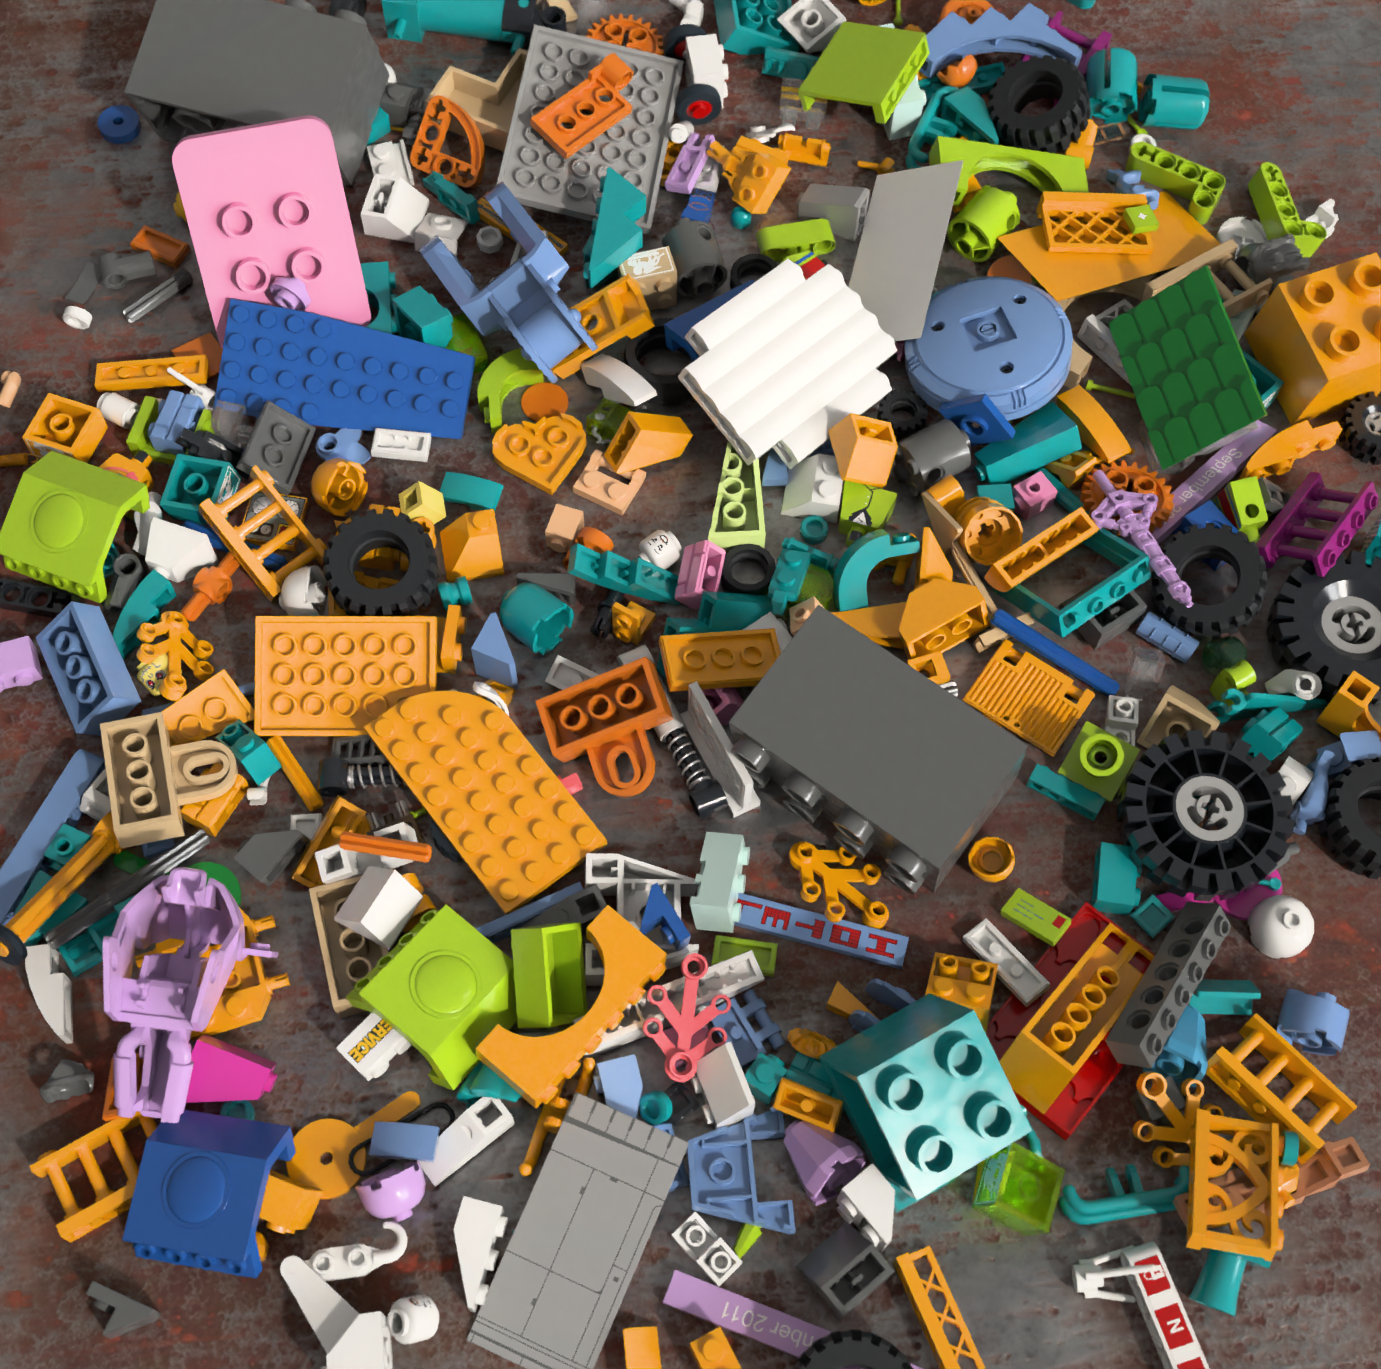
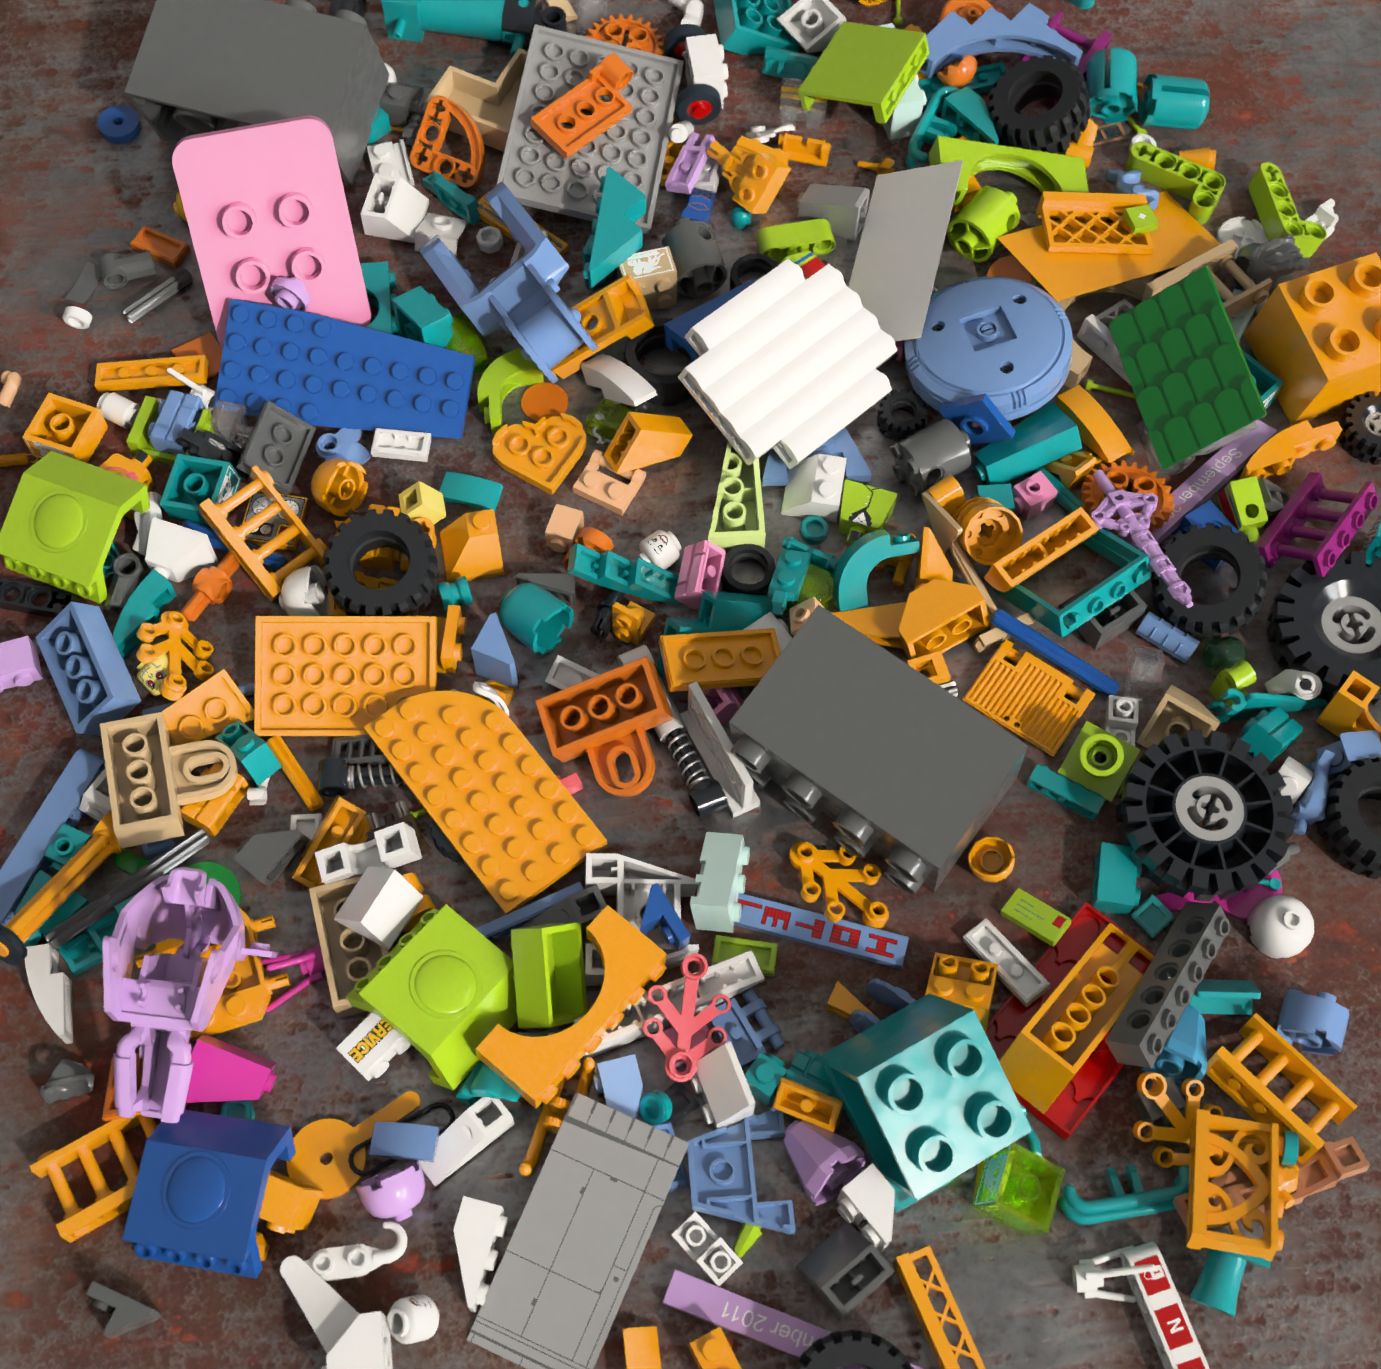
orange axle [339,832,432,862] -> none
light orange gear [787,1028,836,1059] -> none
light orange slope [828,413,898,488] -> none
none -> dark pink plant [261,946,325,1012]
none -> light orange cone [1179,147,1217,171]

